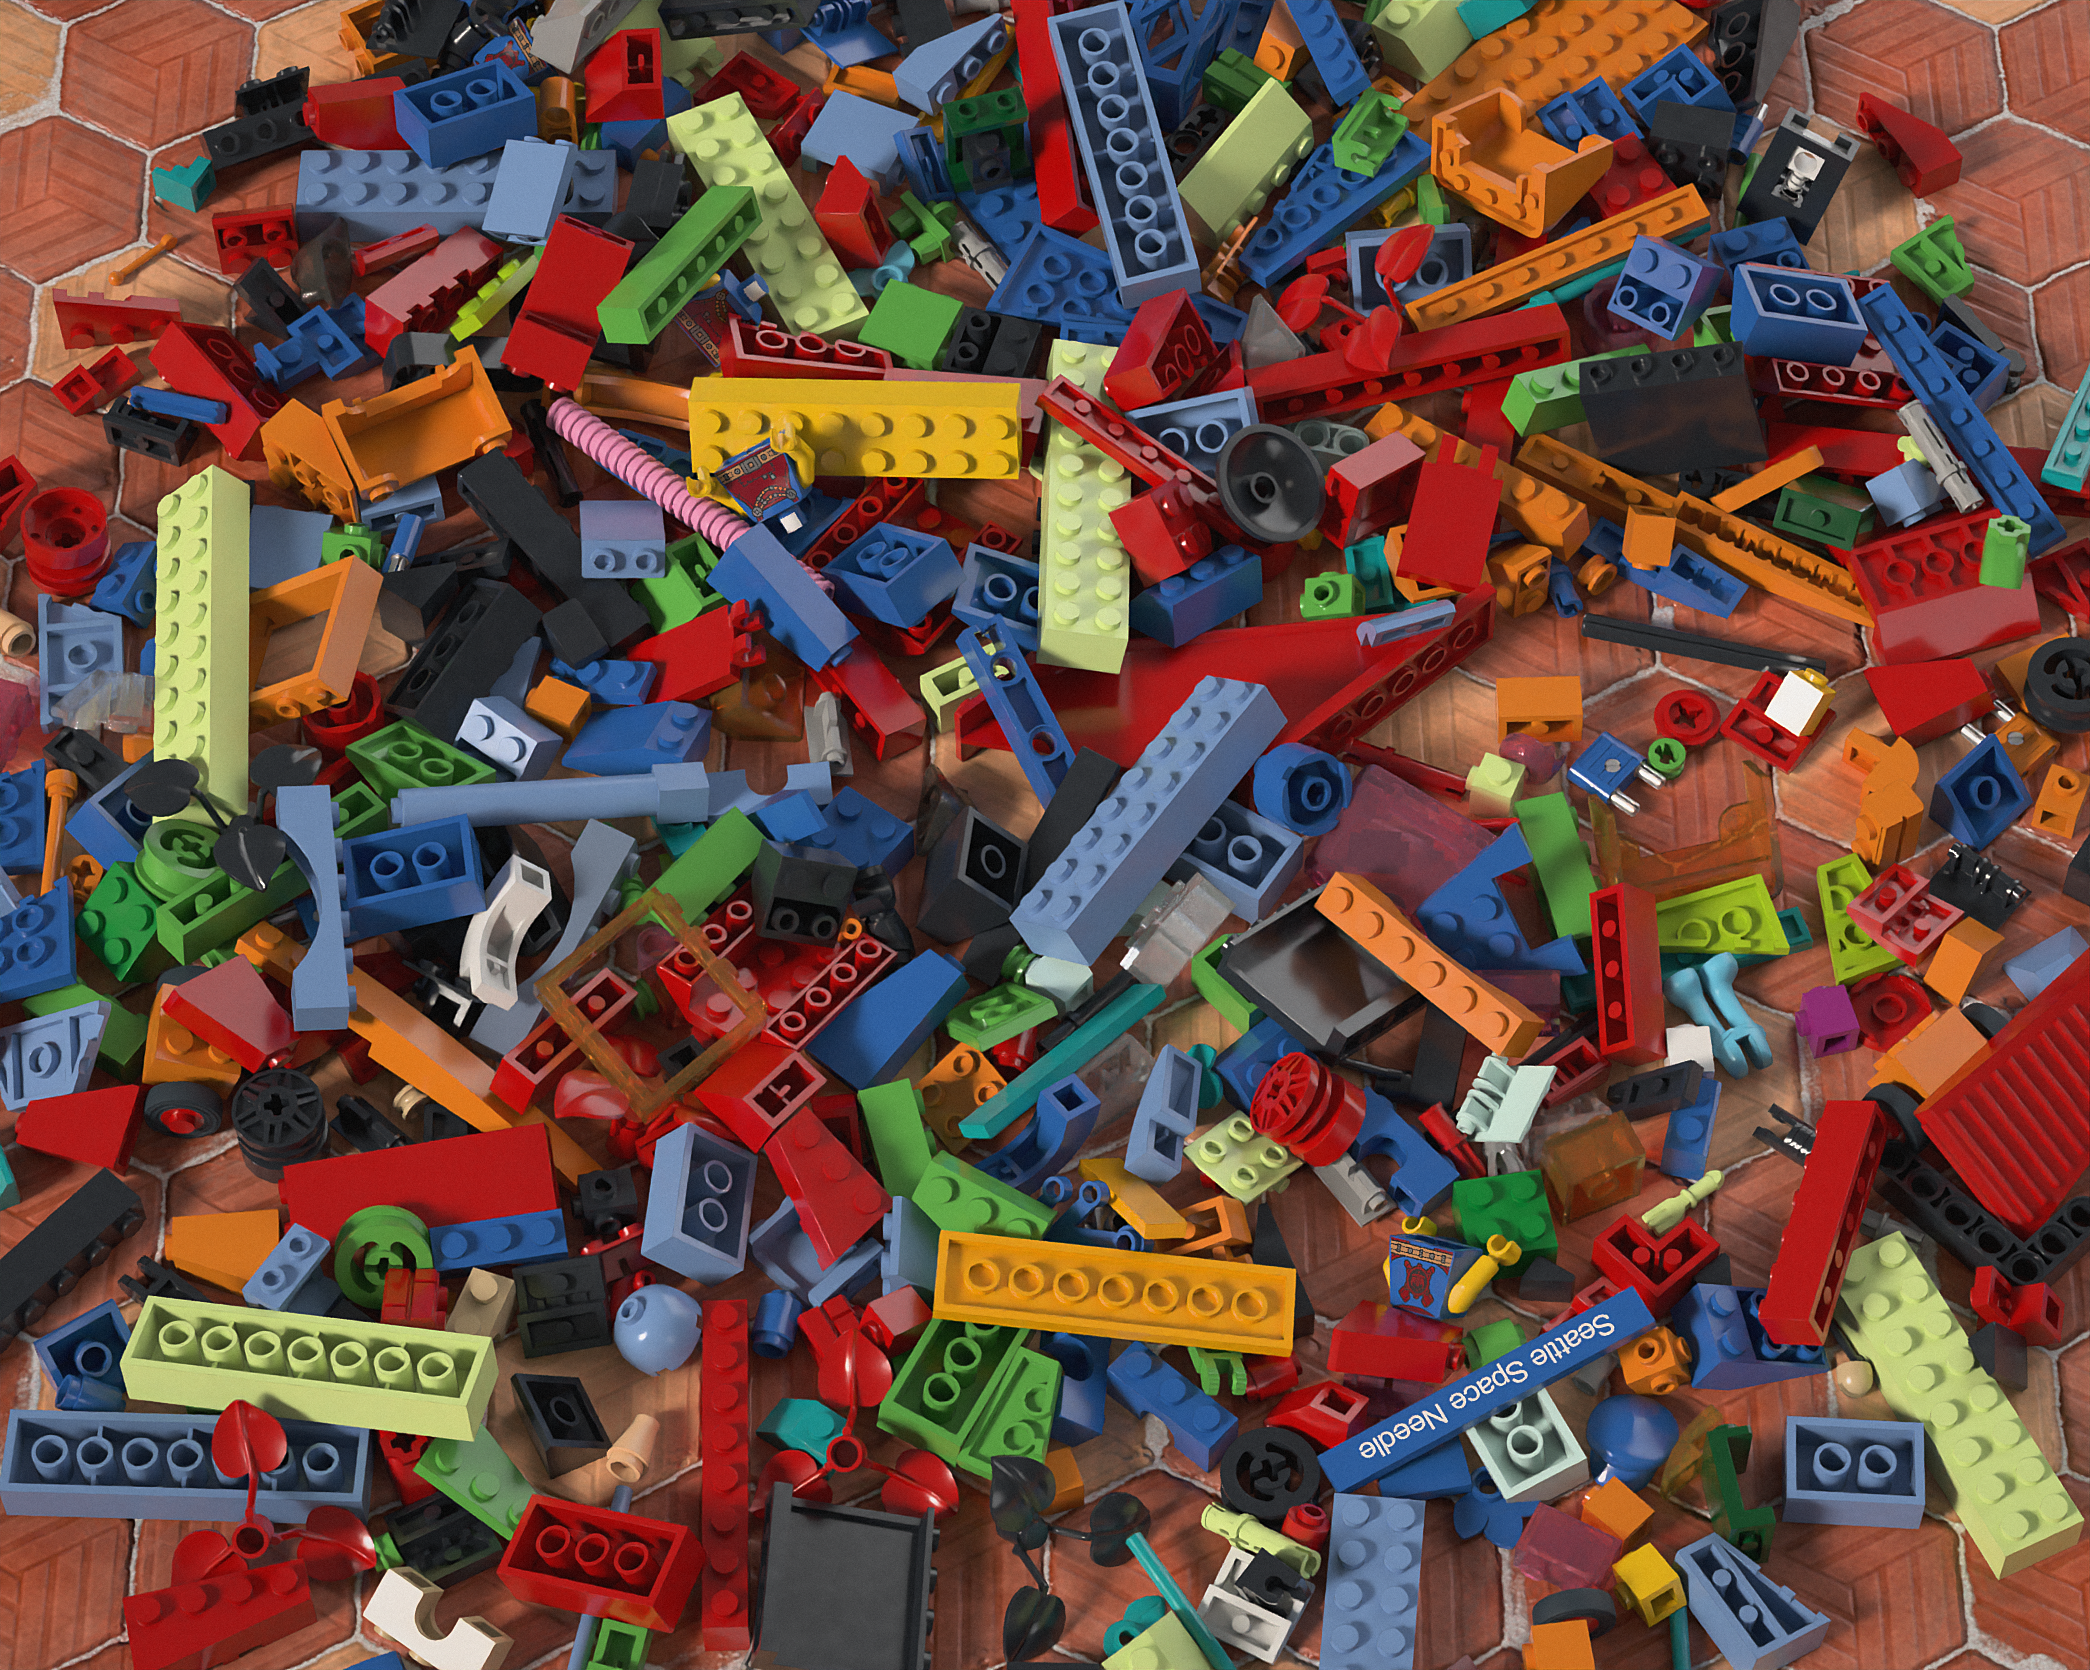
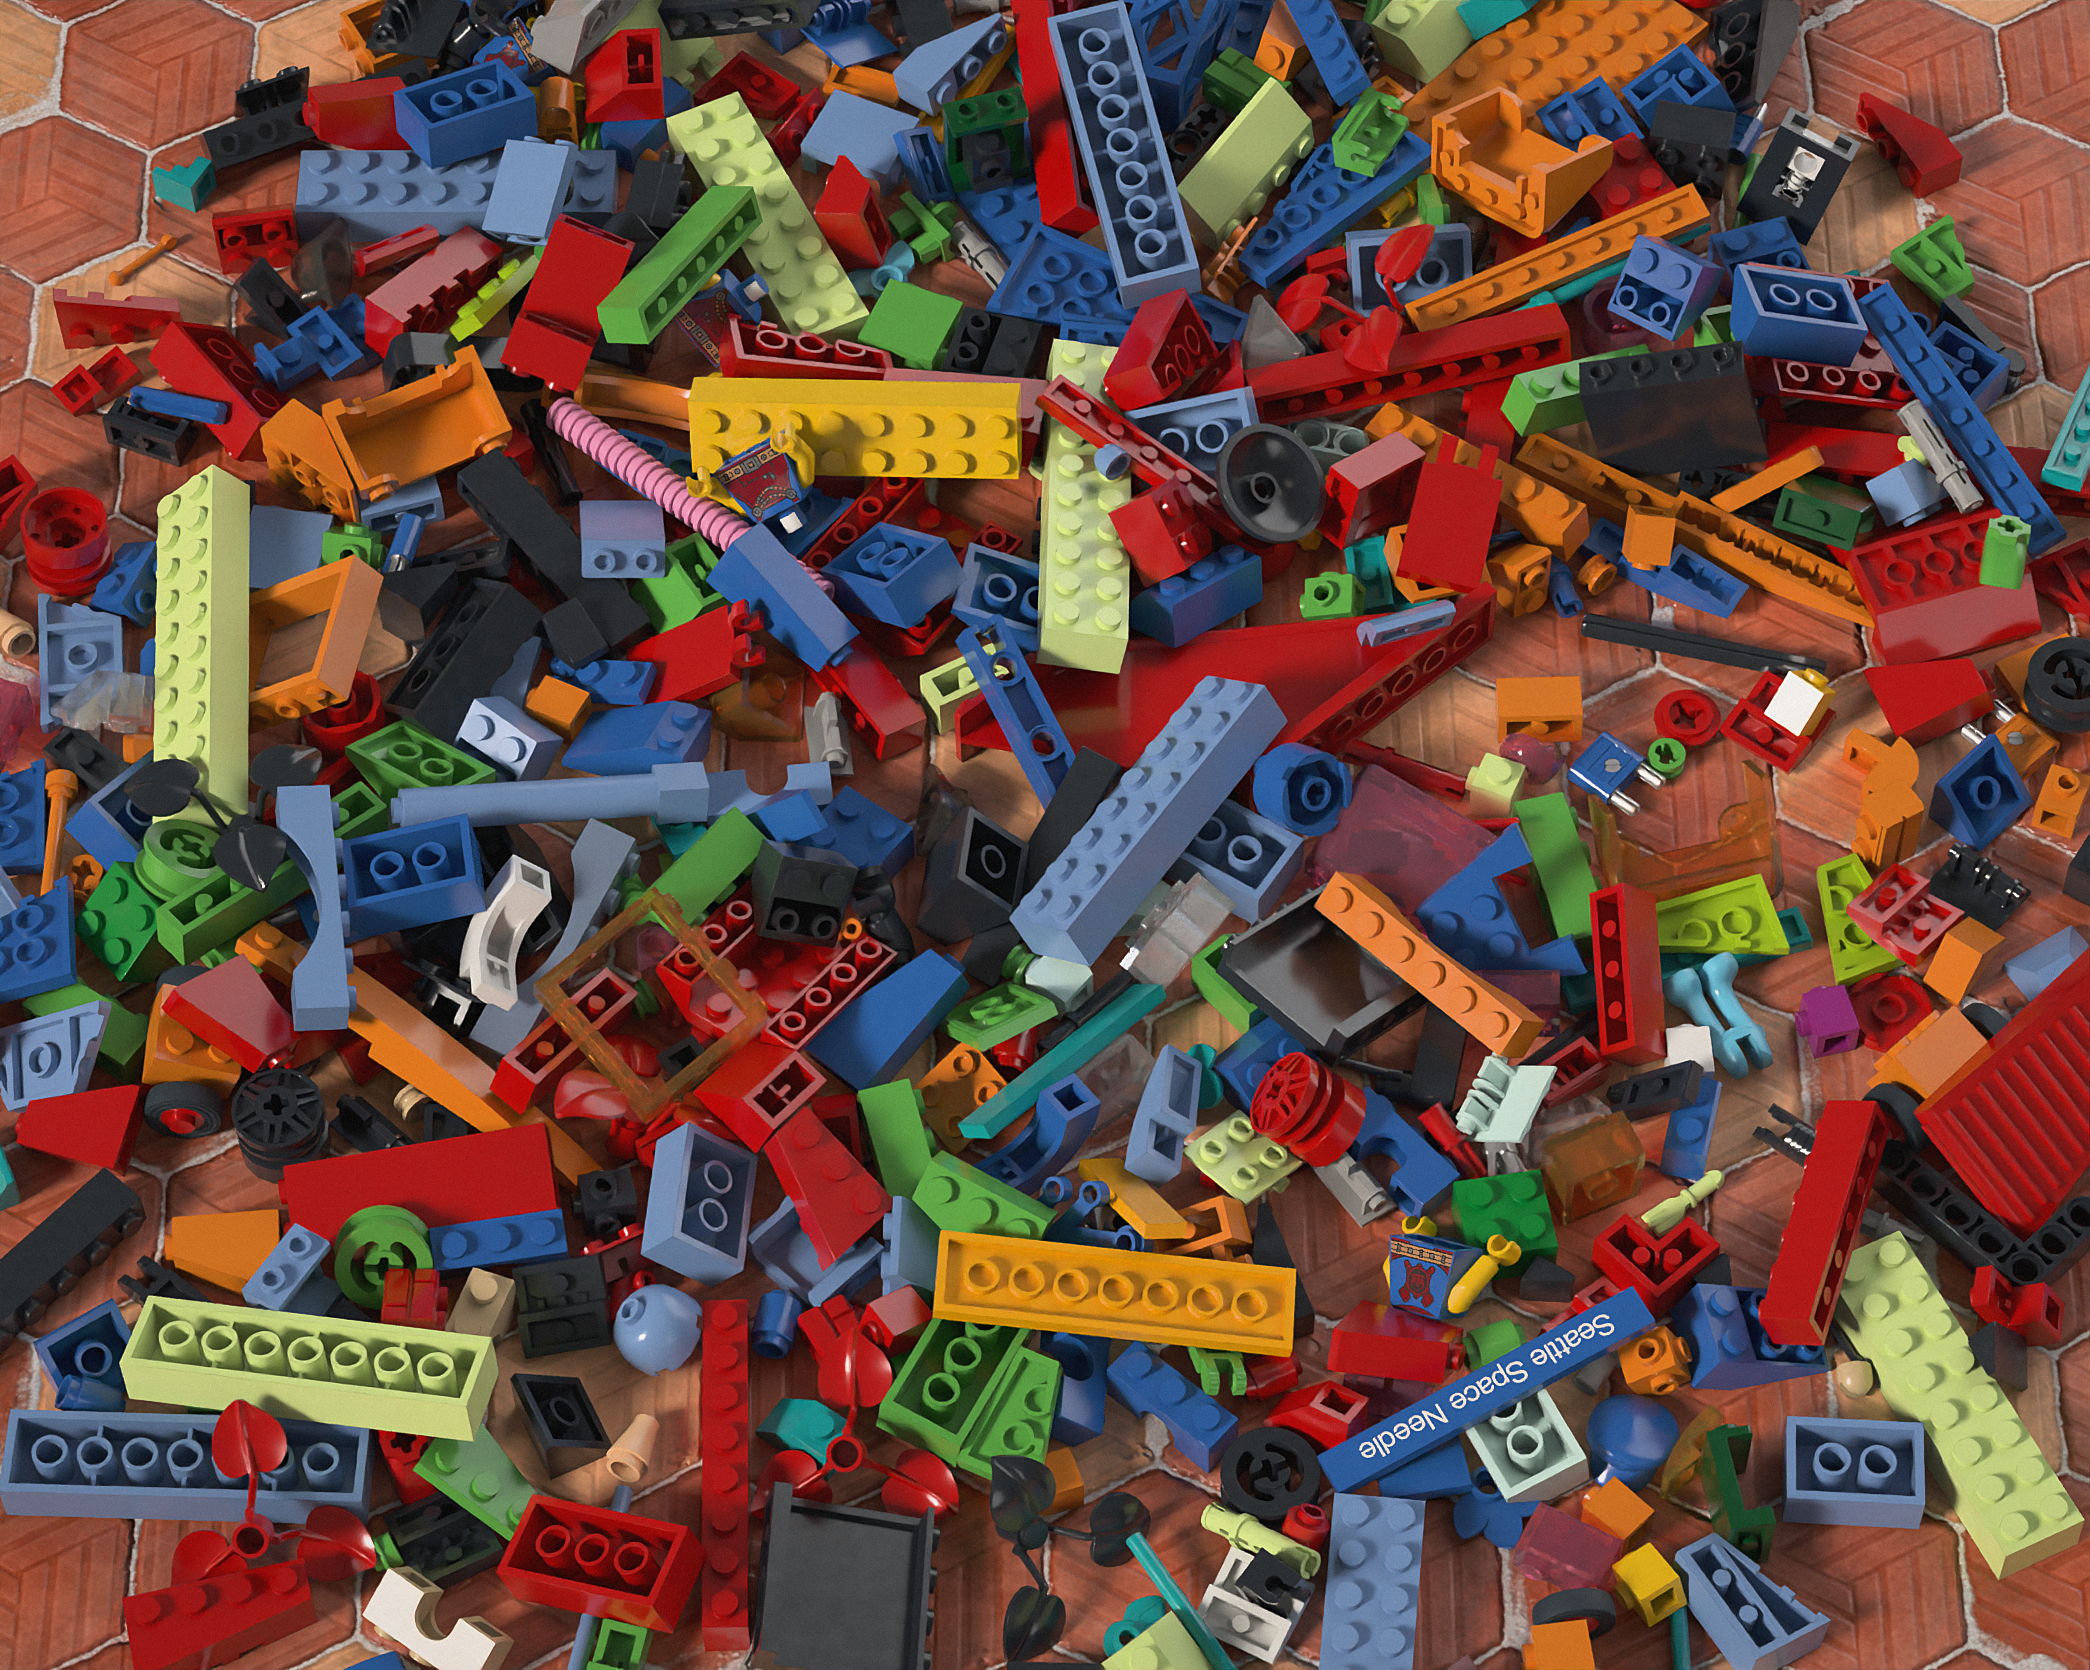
none -> medium blue hinge [1094,443,1131,480]

